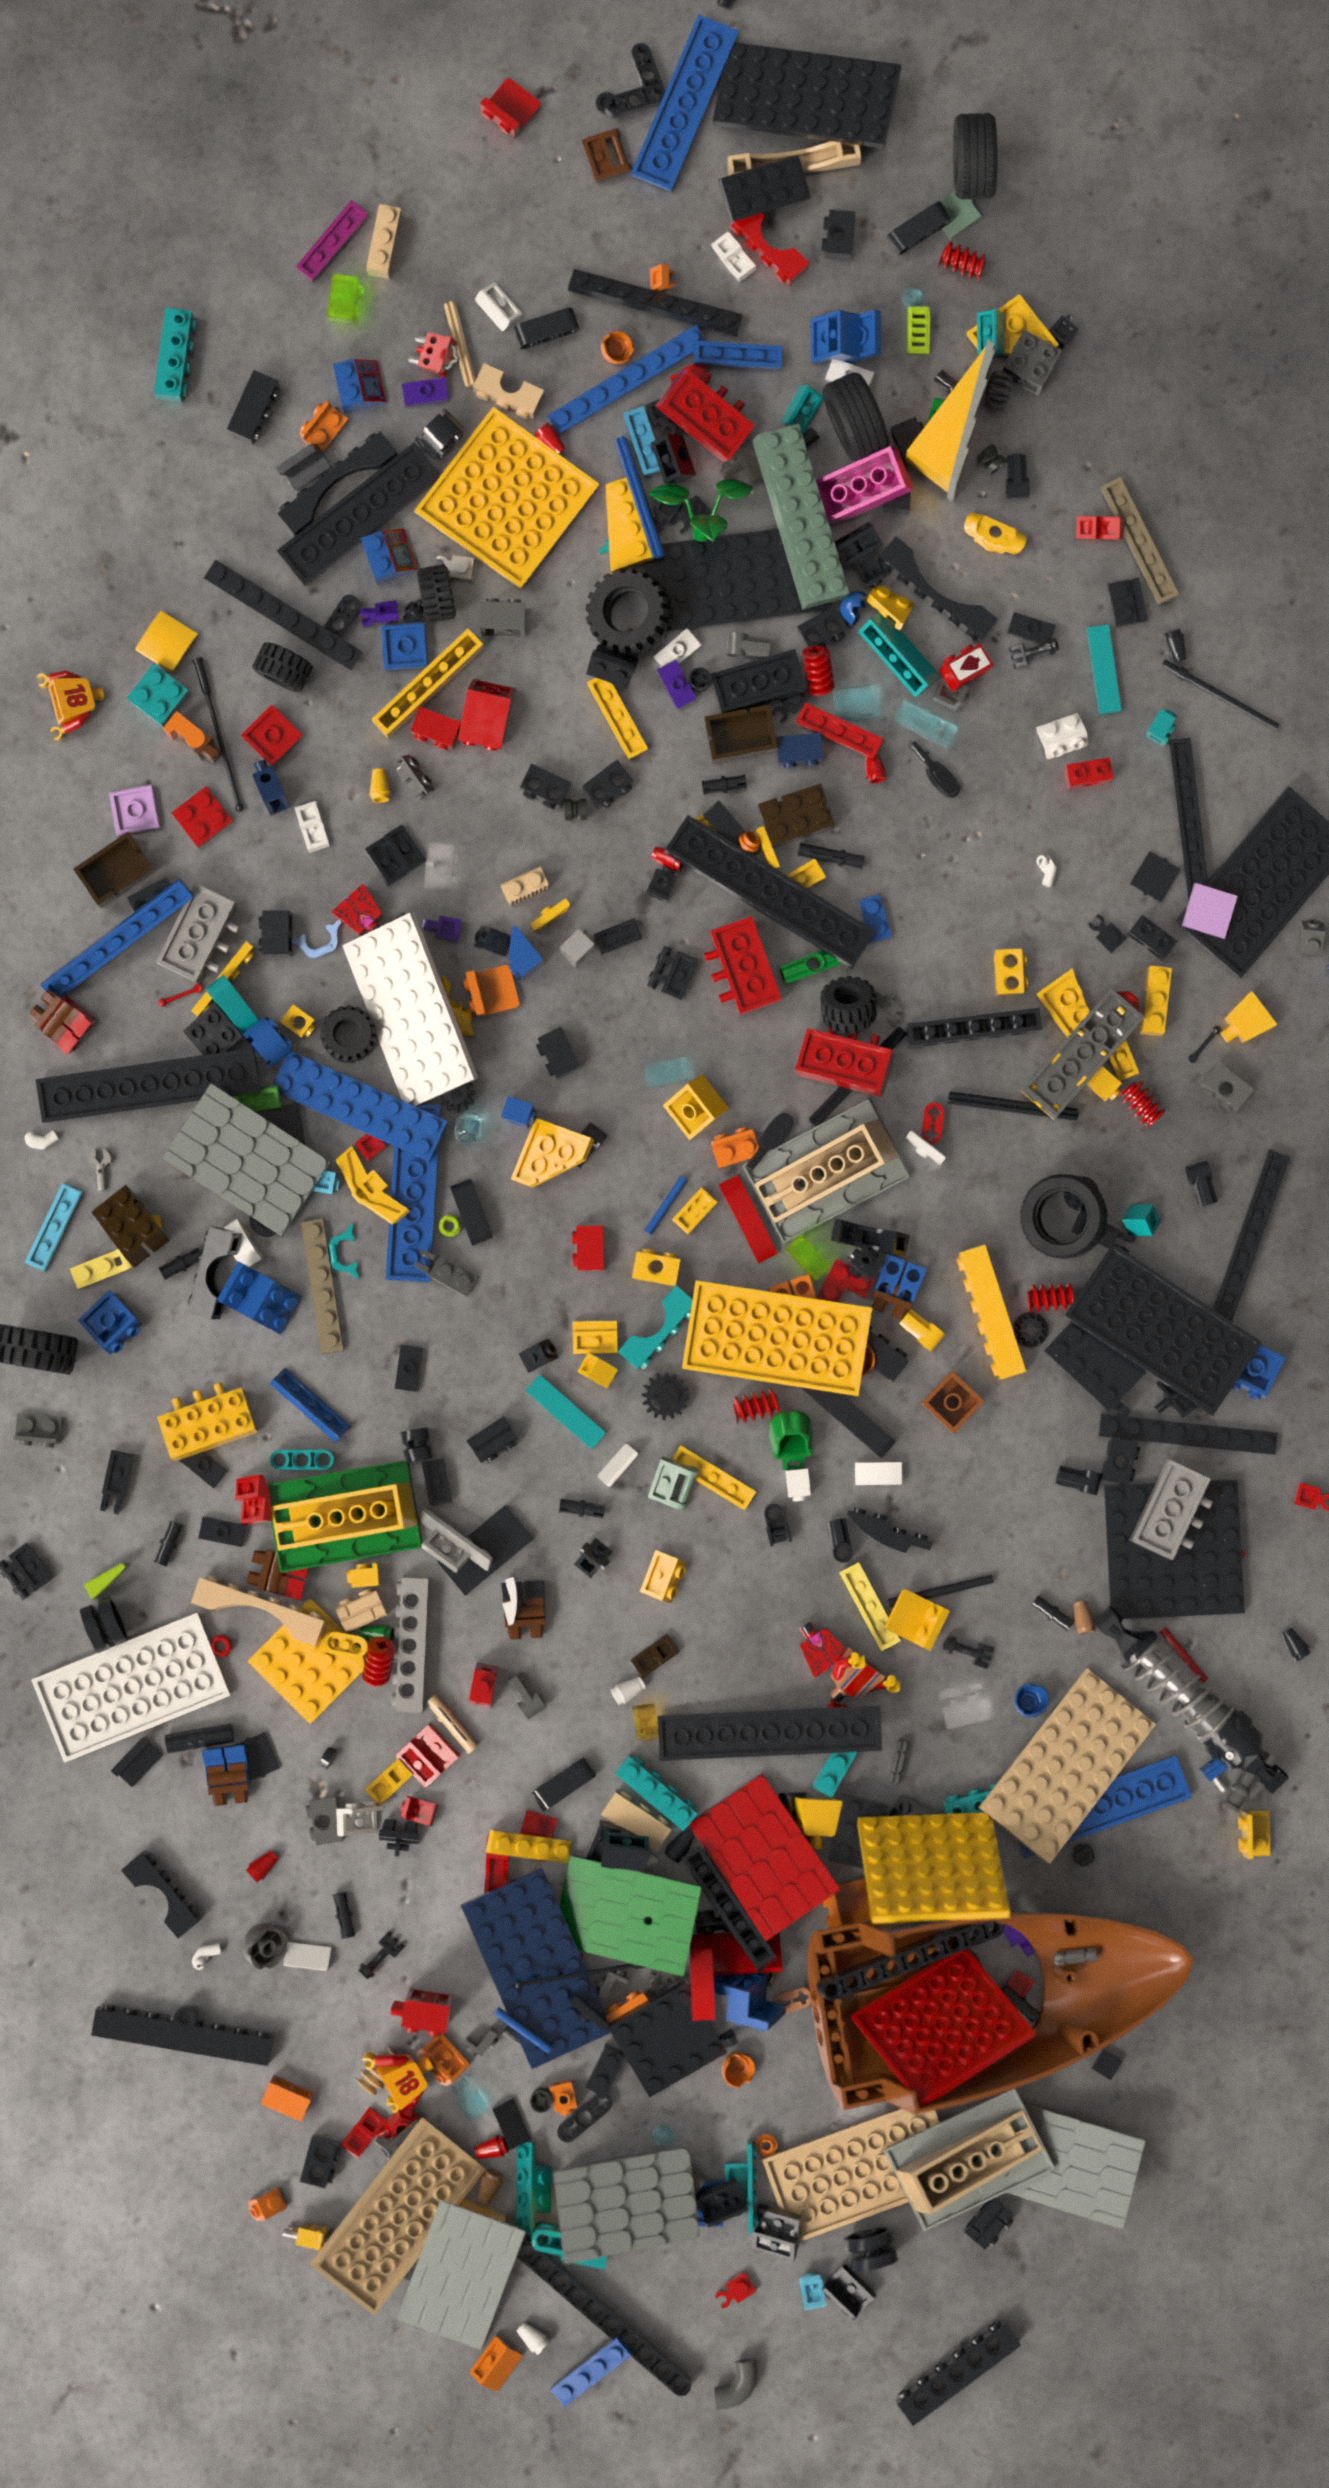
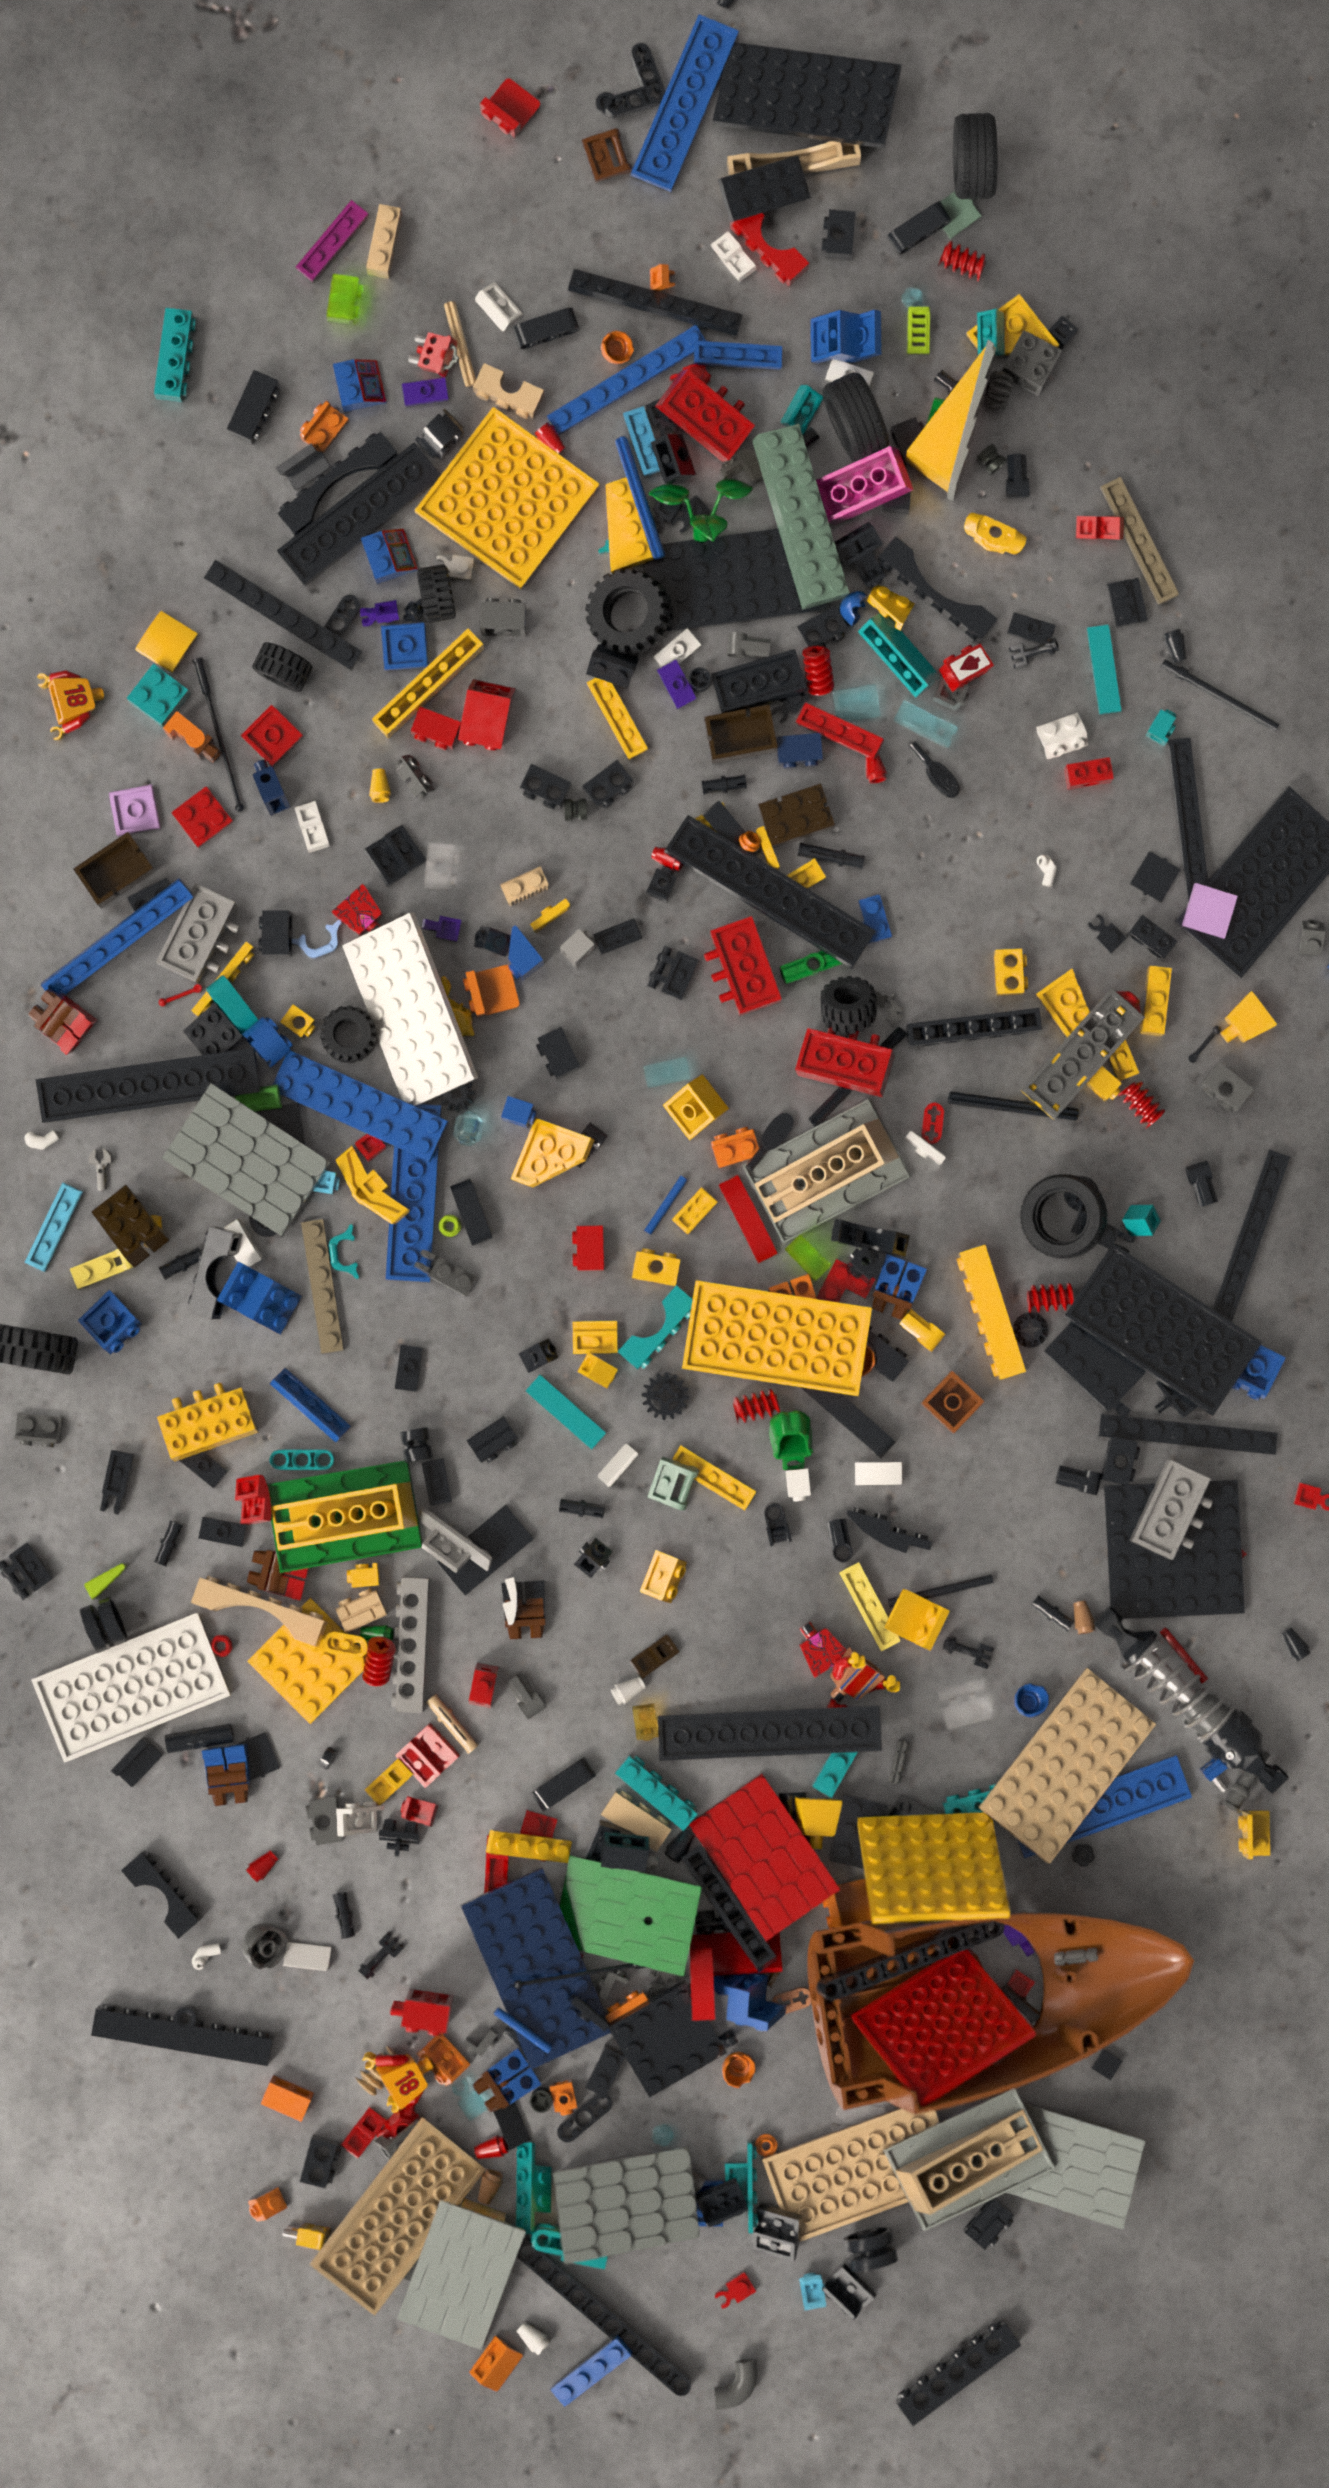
none -> blue hips [472,2048,542,2113]

